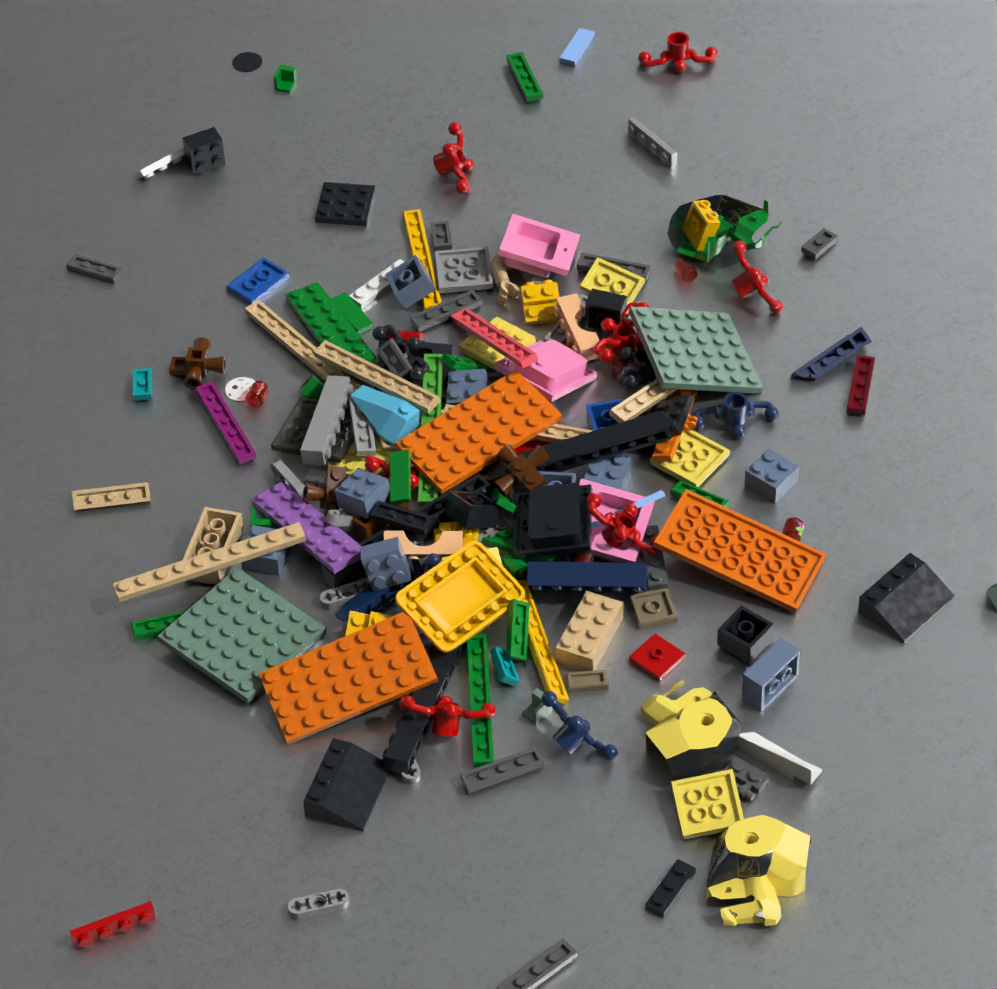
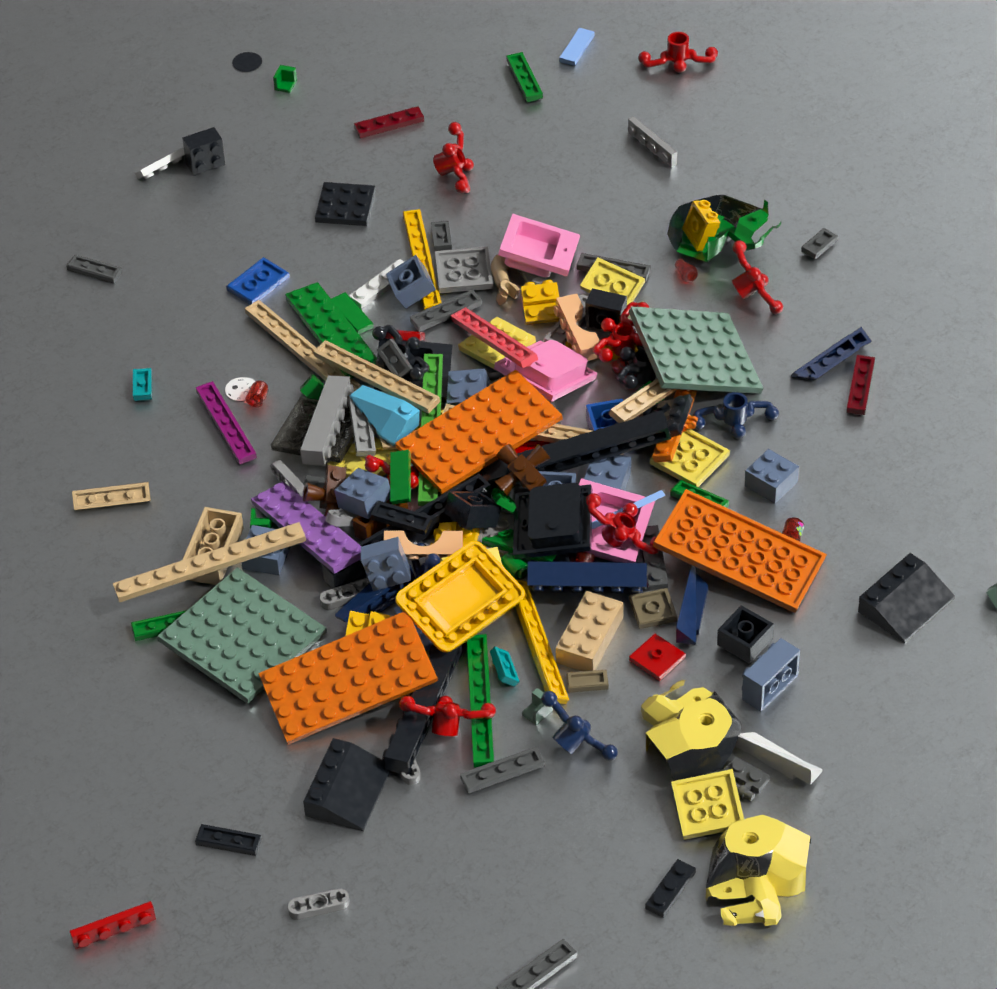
reddish brown brick [169,337,226,390] -> none
green plate [441,354,490,373] -> none
green plate [506,599,530,662] -> none
none -> black tile [195,824,262,856]
none -> dark red plate [354,106,424,139]
none -> dark blue wedge [676,566,708,645]

